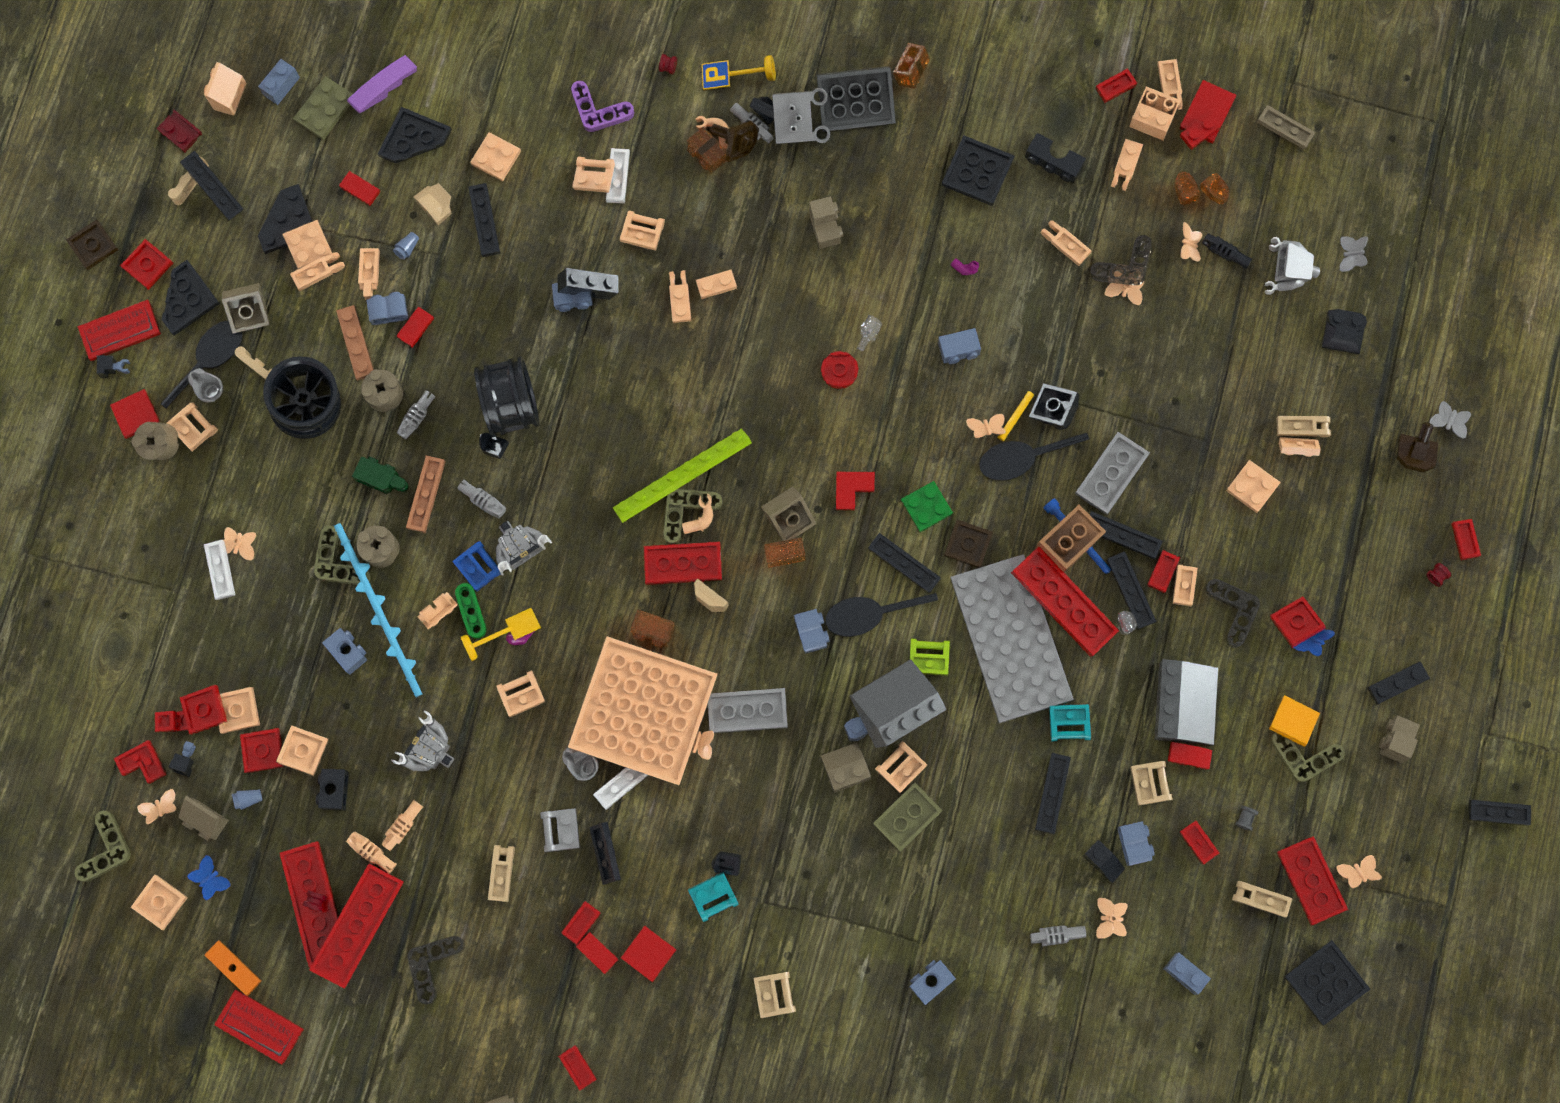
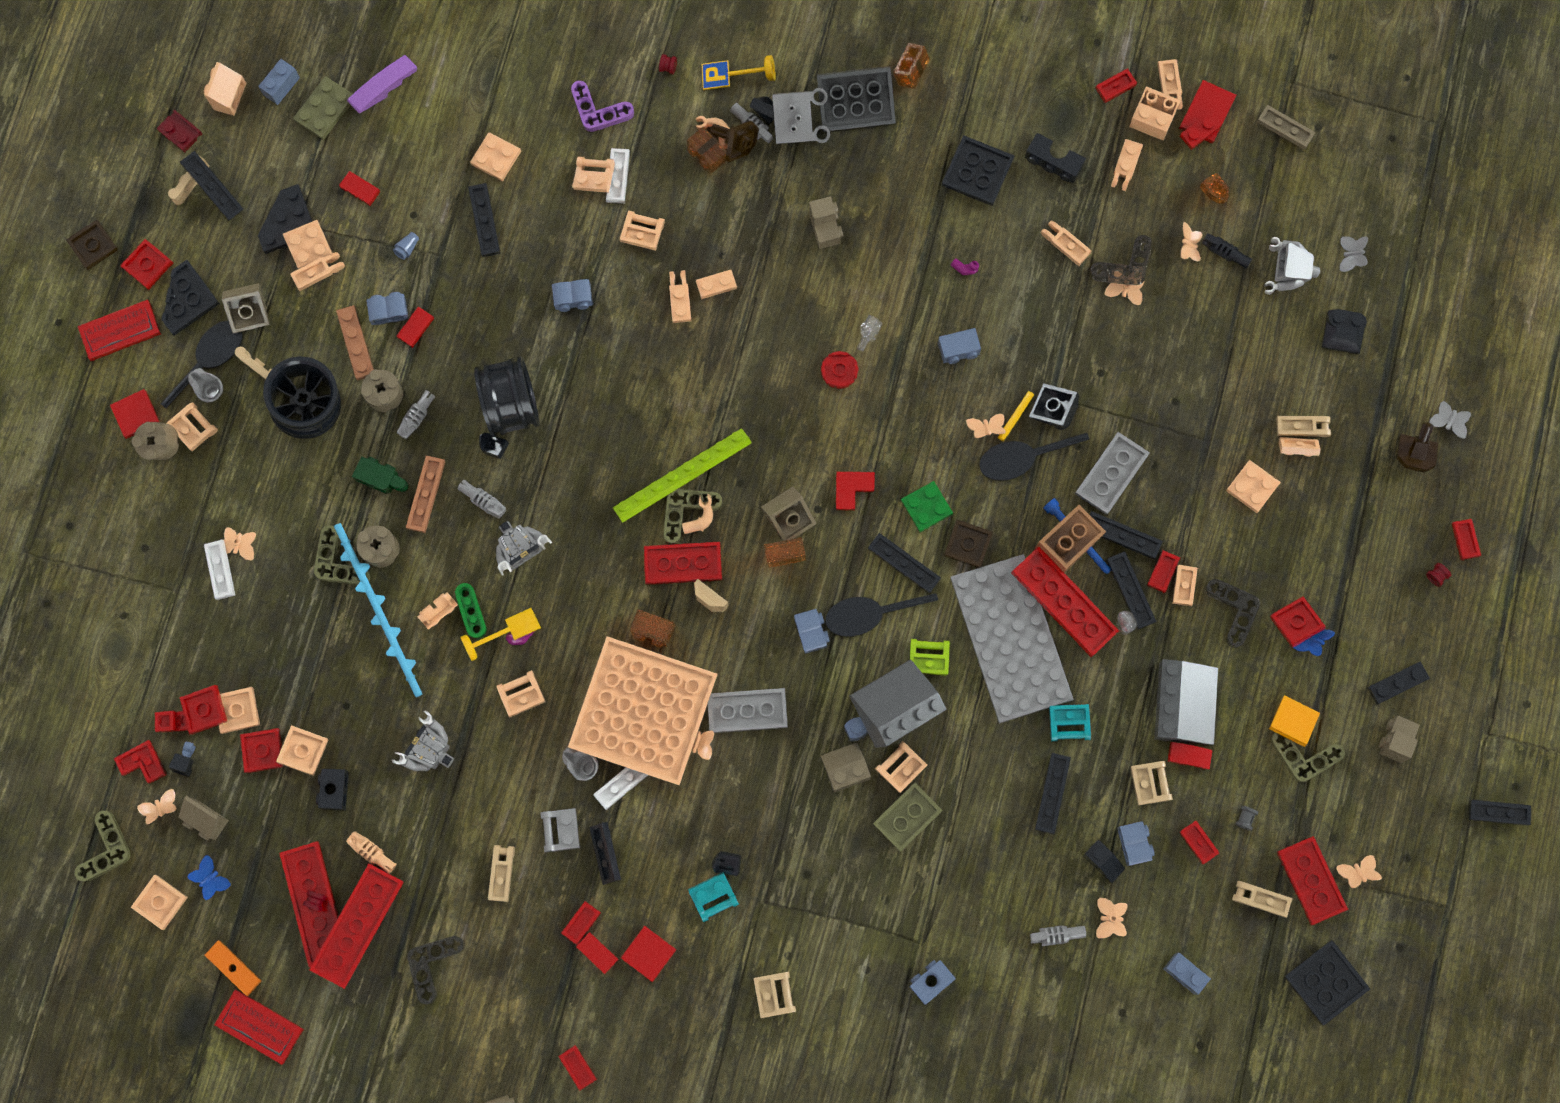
black piece [97,355,130,378] -> none
sand blue cone [232,789,263,810] -> none
sand blue brick [322,628,368,675] -> none
light nougat hinge [358,248,380,300] -> none
black plate [378,107,452,163] -> none
light nougat hinge [382,800,423,851] -> none
tan slope [413,183,452,225] -> none
blue plate [452,541,501,592] -> none
arch [557,268,618,300] -> none
clear orange rock [1174,171,1200,205] -> none

